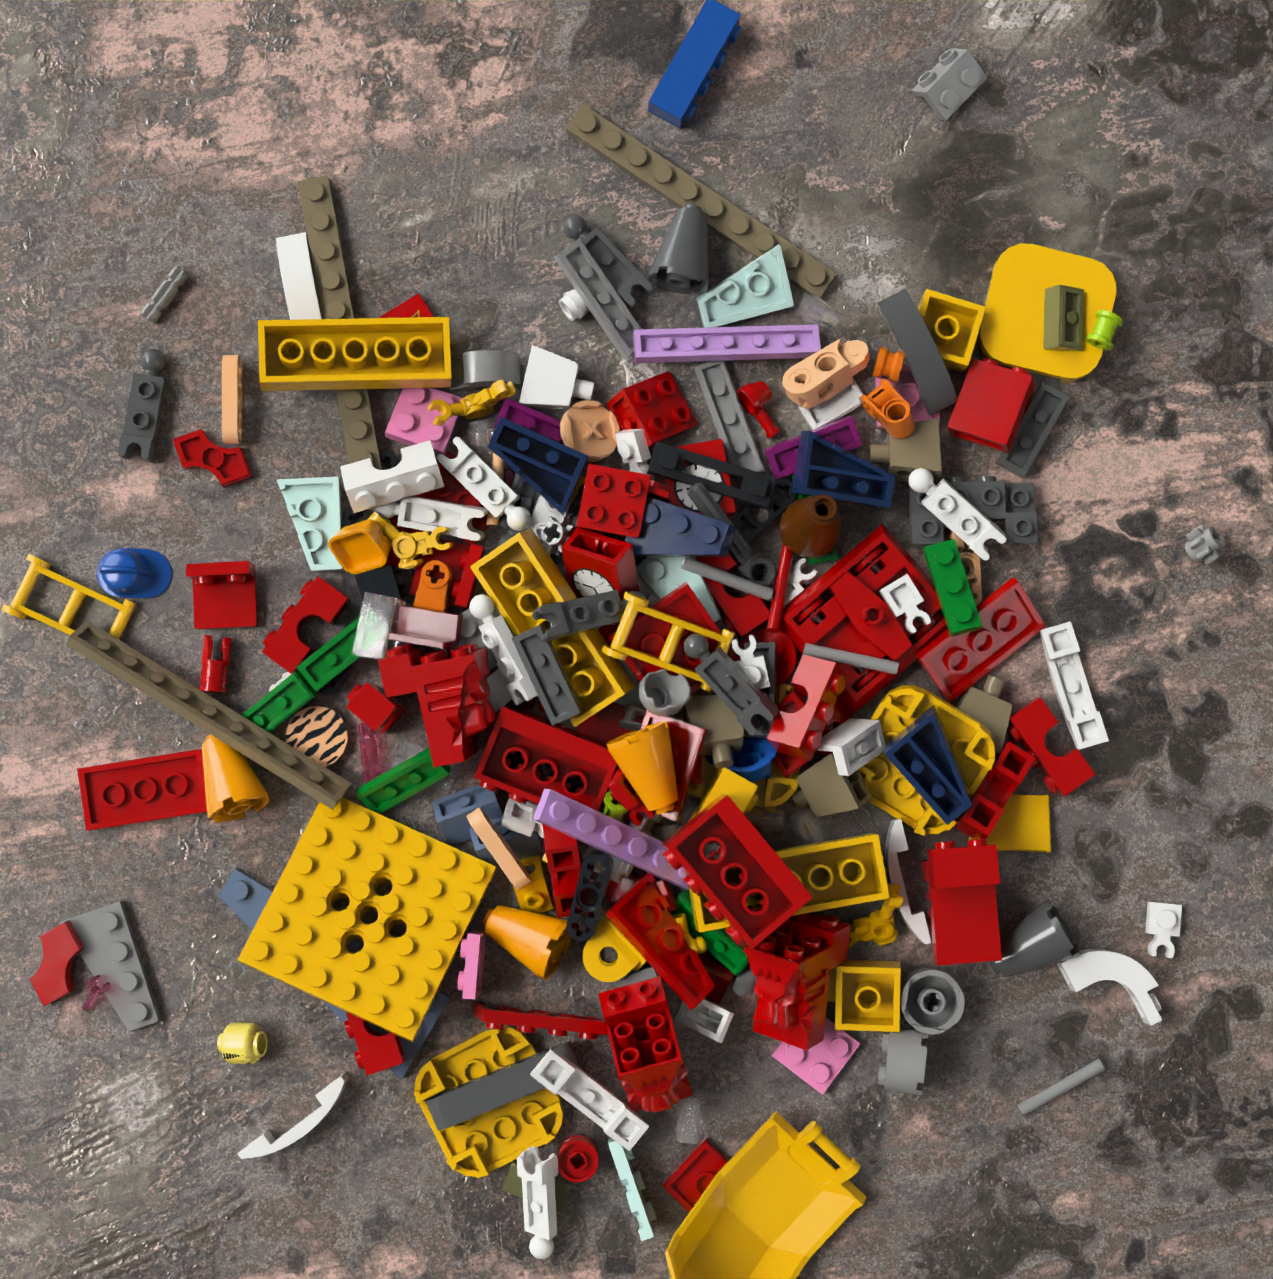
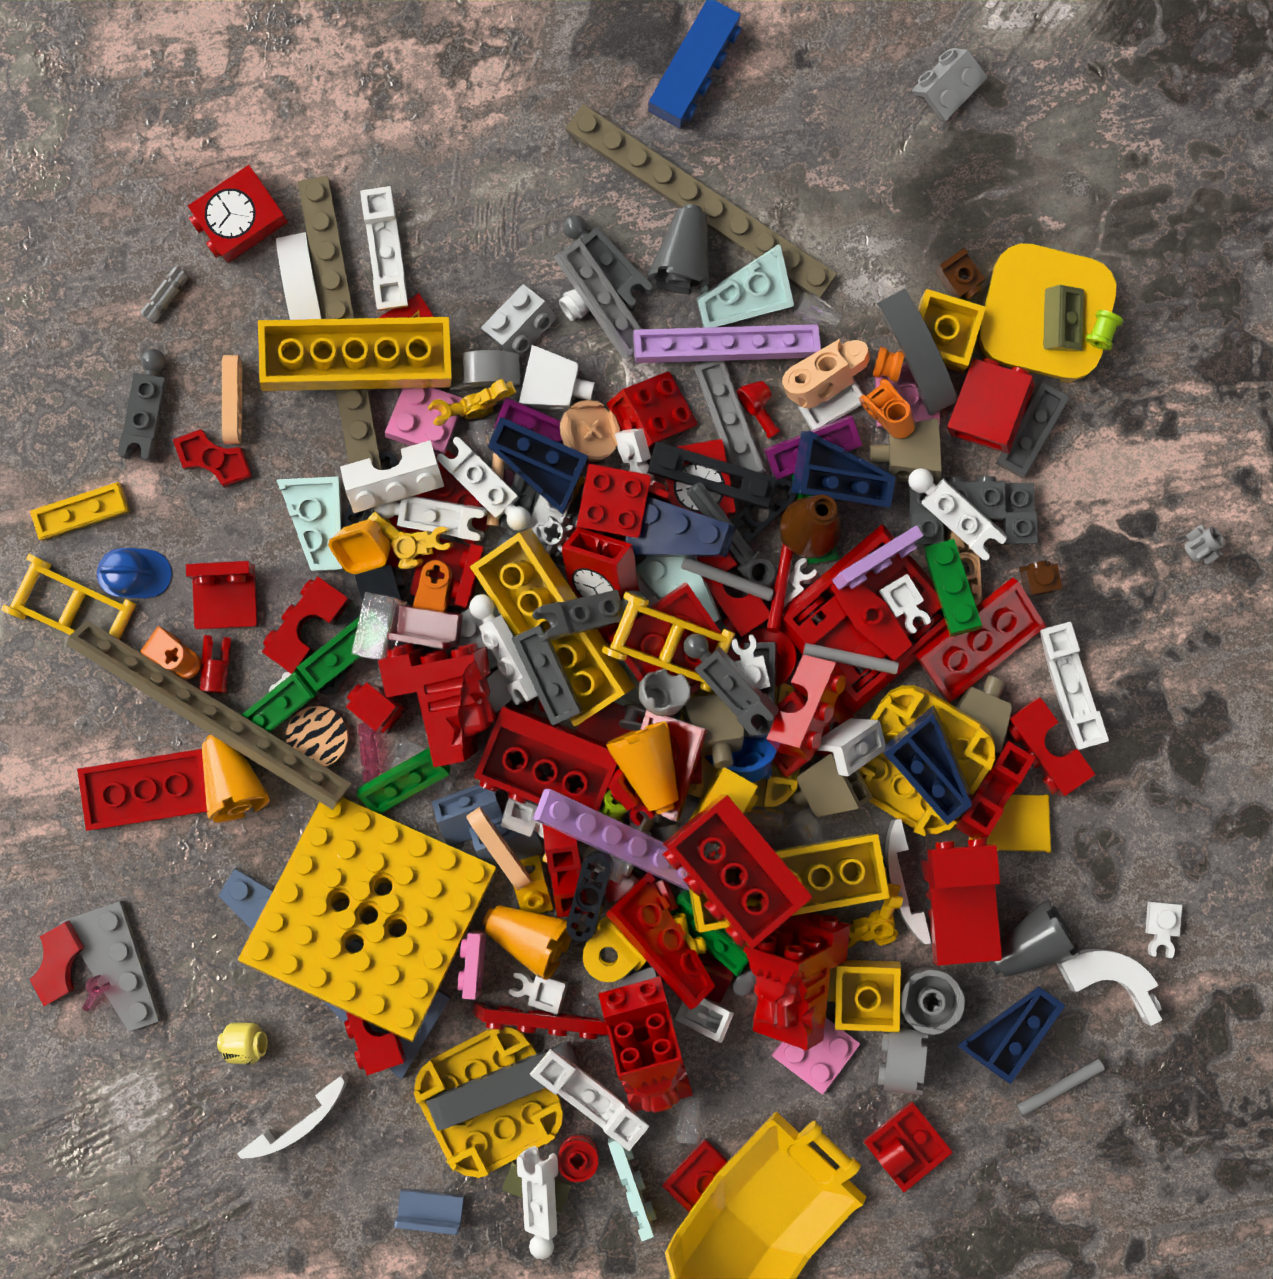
none -> yellow tile [30,482,130,541]
none -> orange piece [140,626,201,679]
none -> red brick [187,165,288,264]
none -> white slope [360,186,408,311]
none -> sand blue panel [394,1188,464,1235]
none -> light grey bracket [481,284,557,357]
none -> white plate [509,972,568,1014]
none -> lavender plate [832,525,924,590]
none -> red plate [862,1101,953,1193]
none -> reddish brown brick [935,248,985,301]
none -> dark blue wedge [957,986,1066,1085]
none -> reddish brown brick [1019,560,1062,597]

